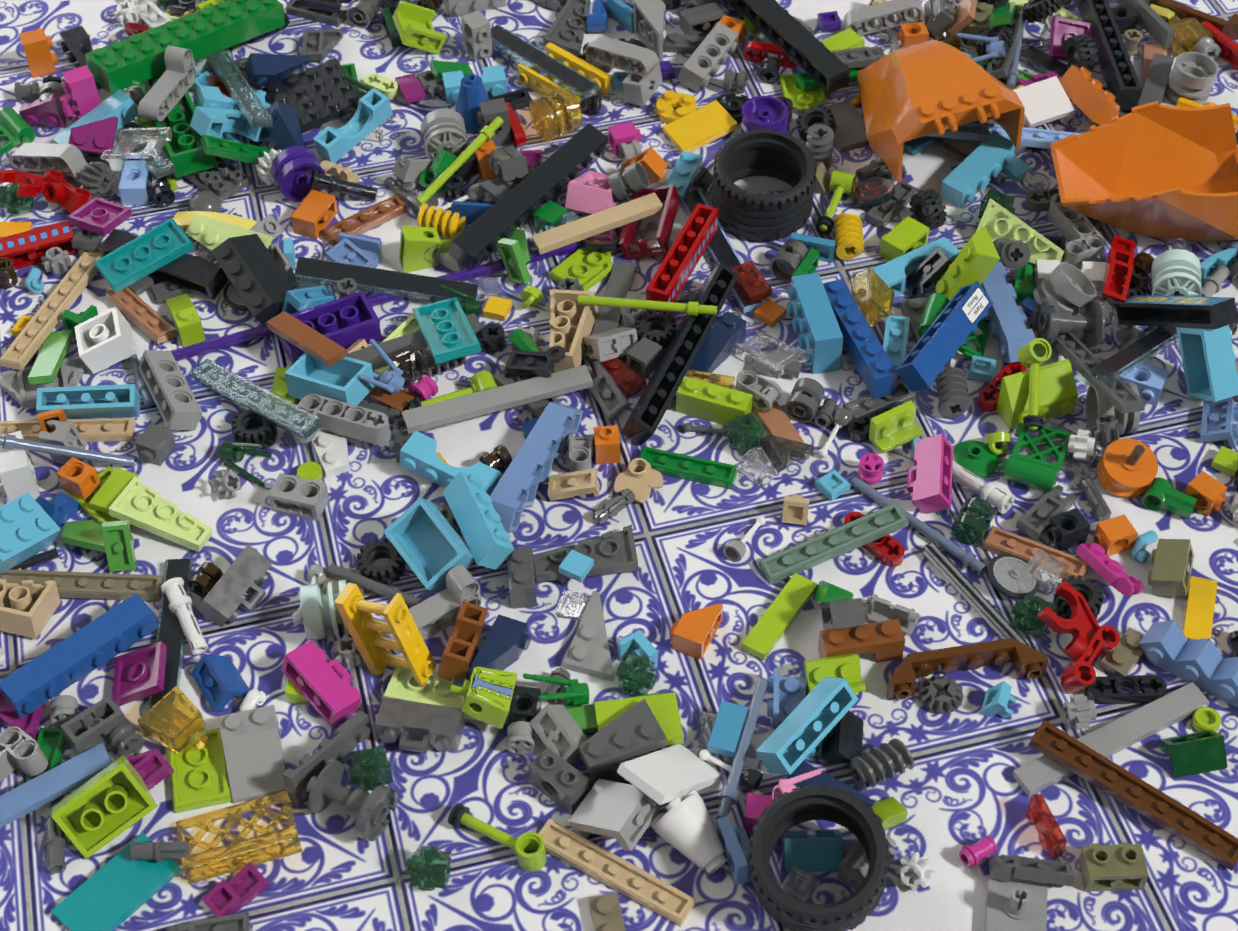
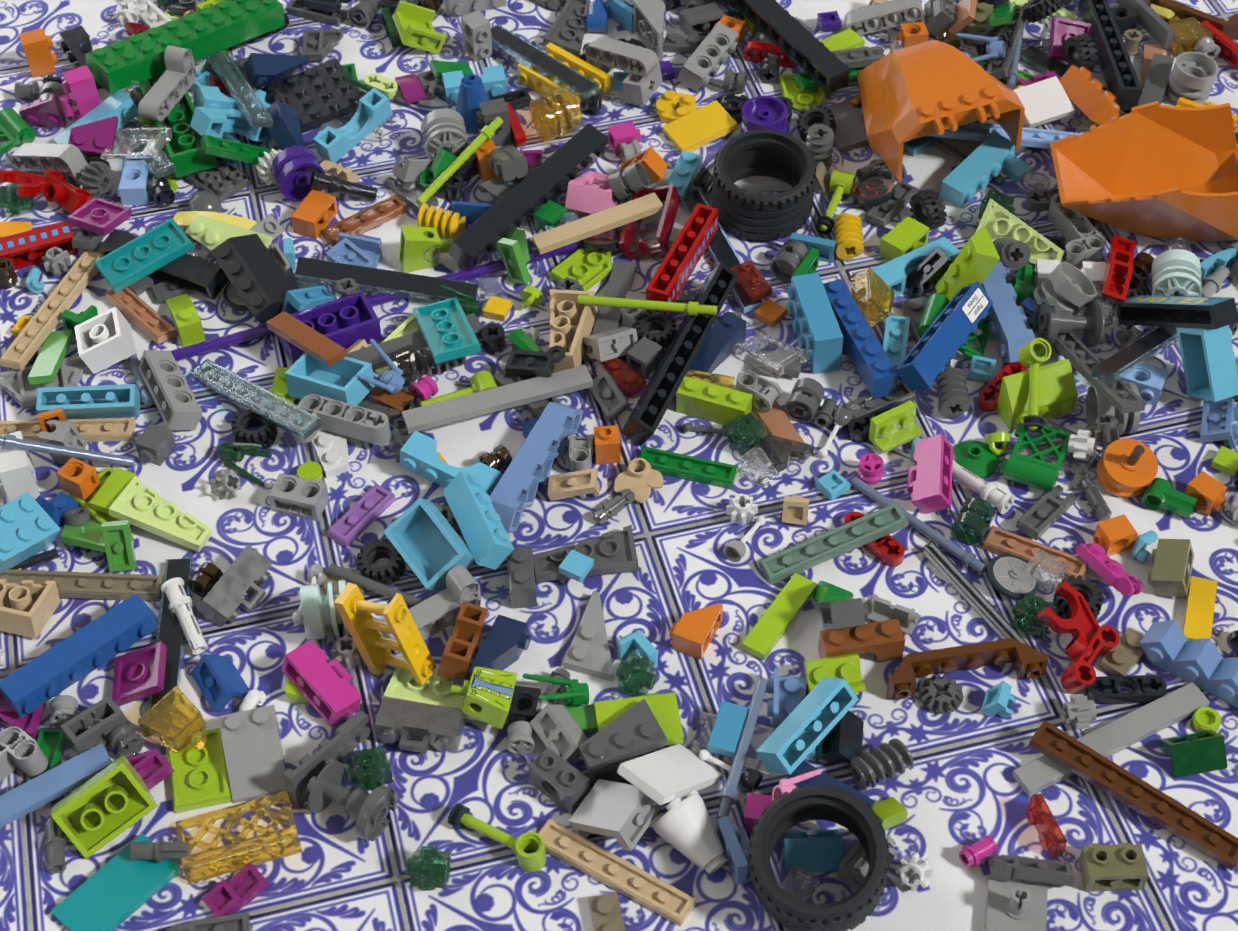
light grey hinge [436,182,485,212] -> none
clear plate [554,590,590,621] -> none
black brick [1047,508,1091,551] -> none
none -> dark grey tile [63,507,91,526]
none -> medium lavender tile [327,484,396,548]
none -> white gear [726,494,758,525]

